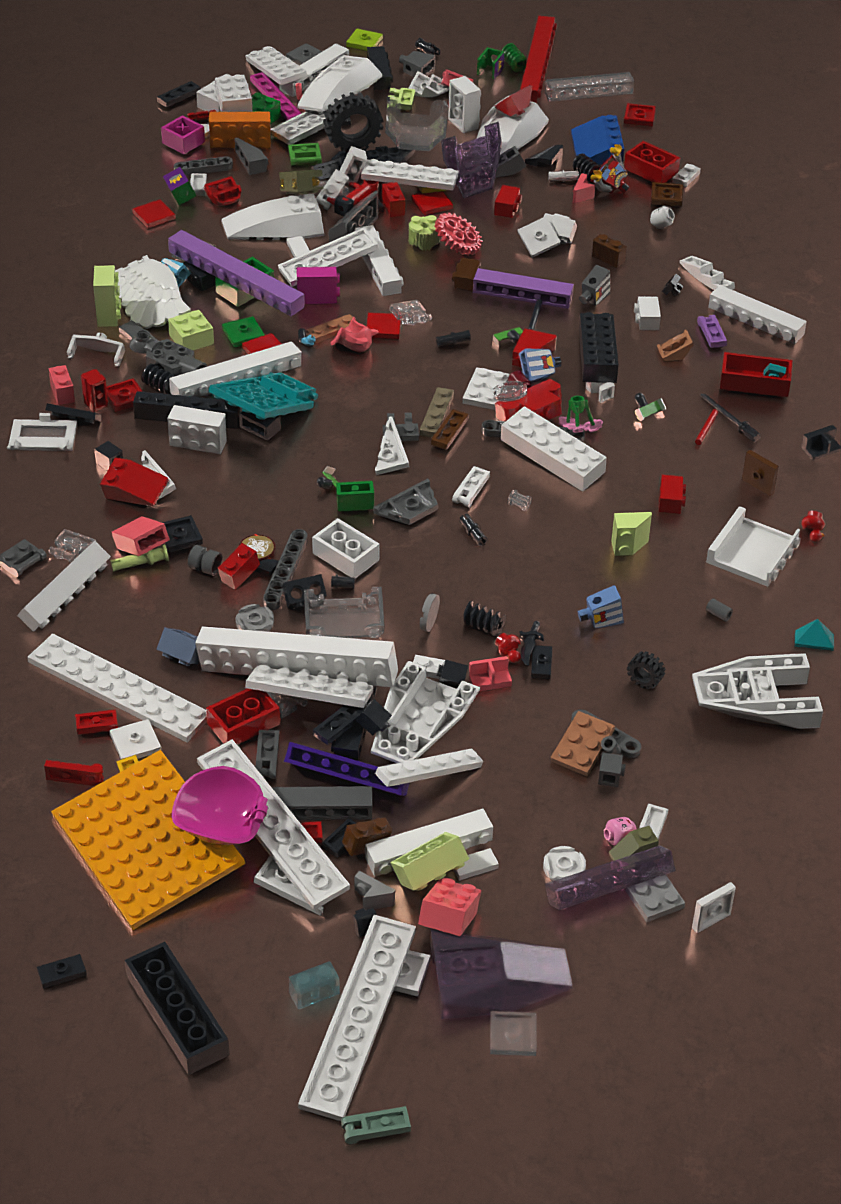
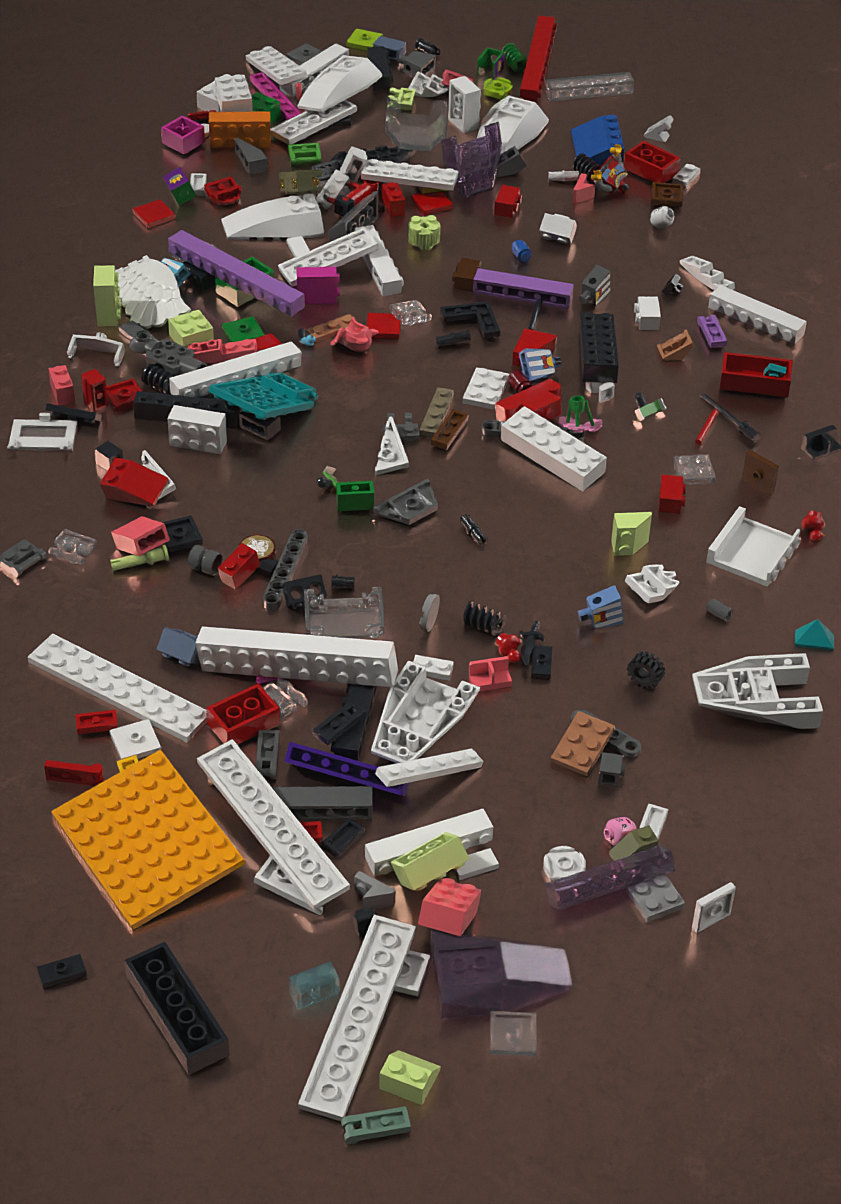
white brick [17,541,111,632] -> none
black plate [157,81,201,108] -> none
dark pink piece [172,766,268,845] -> none
dark grey beam [174,156,233,176] -> none
light grey tile [235,604,274,632] -> none
white plate [245,665,373,708] -> none
white brick [312,518,380,579] -> none
black tyre [323,92,384,151] -> none
reddish brown brick [342,818,393,856] -> none
black brick [355,699,392,736] -> none
coral gear [434,212,483,256] -> none
black brick [436,659,468,688] -> none
white plate [452,466,490,507] -> none
piece [493,327,523,347] -> none
clear tile [493,381,528,402] -> none
red slope [494,85,532,117] -> none
clear bush [508,490,532,511] -> none
white plate [518,216,561,258] -> none
black slope [524,145,563,167] -> none
reddish brown brick [592,234,627,268] -> none
dark grey piece [601,736,621,755] -> none
red tile [624,103,656,127] -> none
none -> coral slope [188,339,257,364]
none -> sand blue brick [373,36,406,61]
none -> yellowish green slope [379,1050,441,1105]
none -> black plate [440,301,500,338]
none -> lime plate [483,77,513,100]
none -> blue brick [512,240,532,262]
none -> white plate [625,565,679,603]
none -> white slope [644,115,674,142]
none -> clear plate [673,454,716,485]

